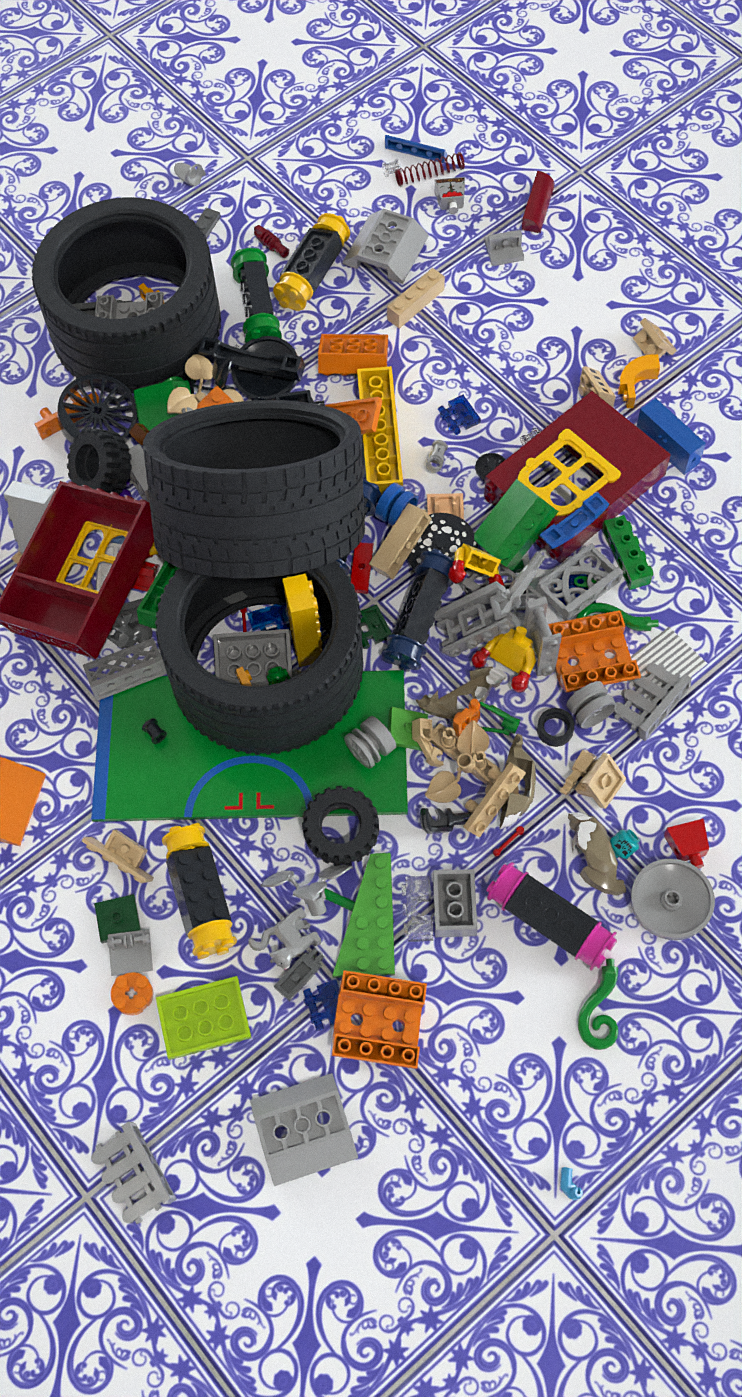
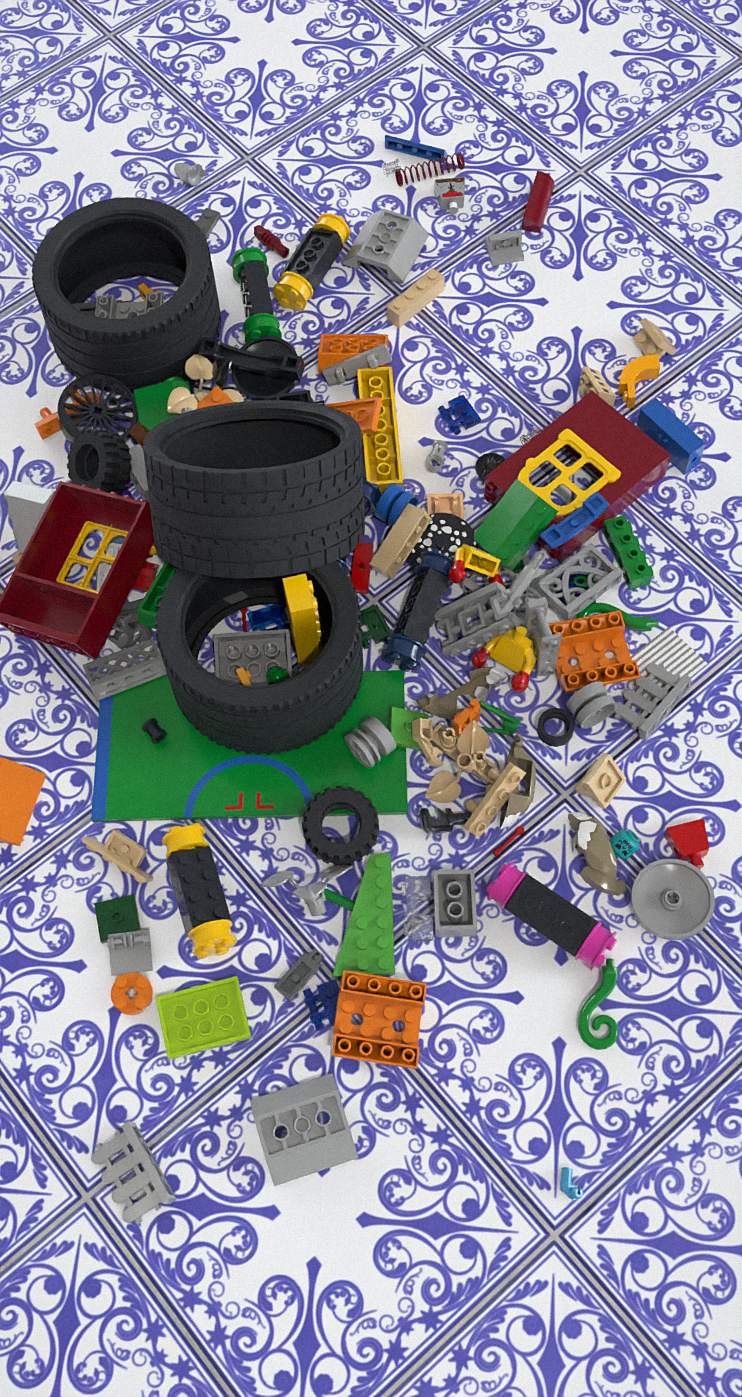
light grey animal [248,907,321,970] -> none
tan piece [559,749,597,795] -> none
none -> light grey hinge [322,344,392,386]

